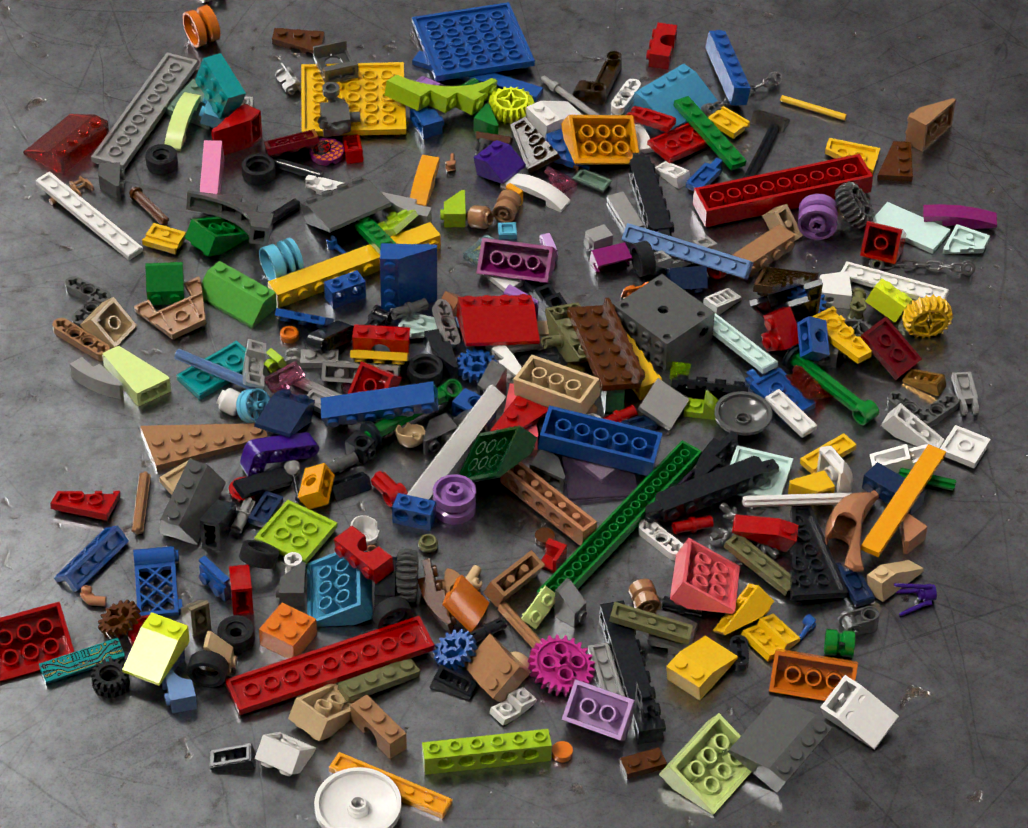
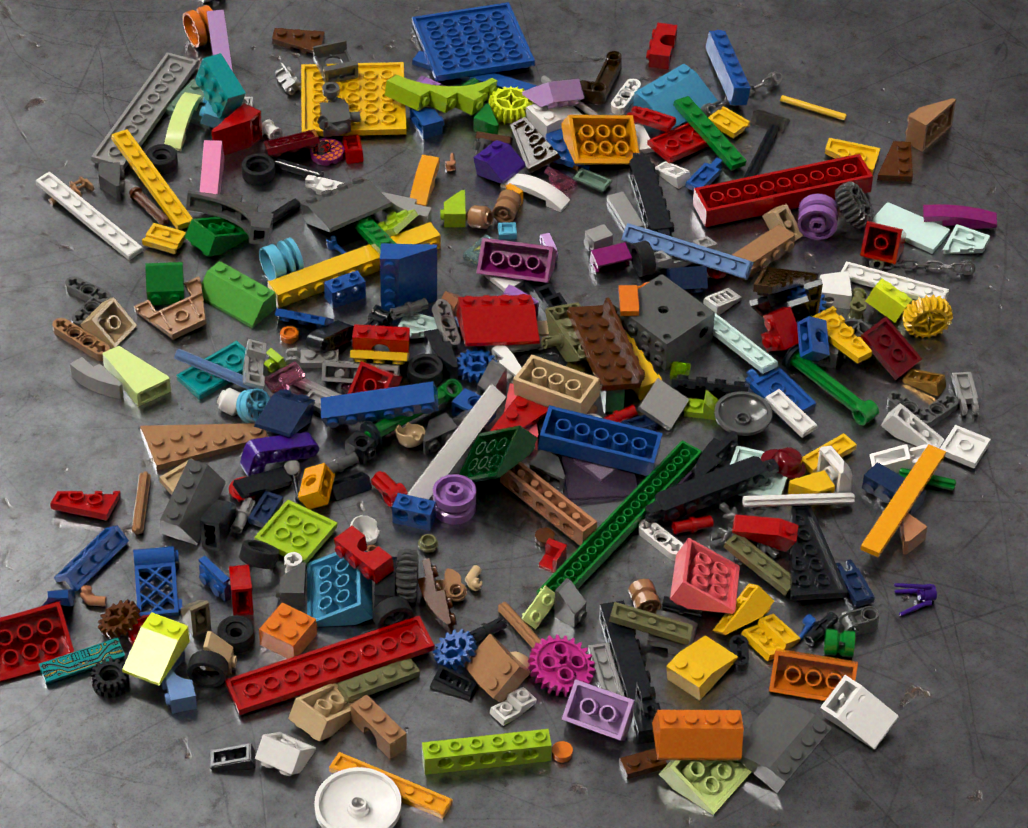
clear red slope [23,114,109,174] -> none
orange slope [442,575,489,632] -> none
medium nougat brick [483,550,545,607] -> none
clear red hinge [785,365,833,400] -> none
nougat piece [825,490,879,572] -> none
tan slope [867,560,924,602] -> none
none -> blue slope [40,589,75,607]
none -> yellow plate [111,129,193,230]
none -> lavender tile [207,10,233,71]
none -> white bush [262,119,283,140]
none -> lavender slope [522,79,584,109]
none -> orange tile [618,285,639,316]
none -> orange slope [652,710,744,760]
none -> dark red piece [761,447,806,479]
none -> black pin [803,612,838,646]

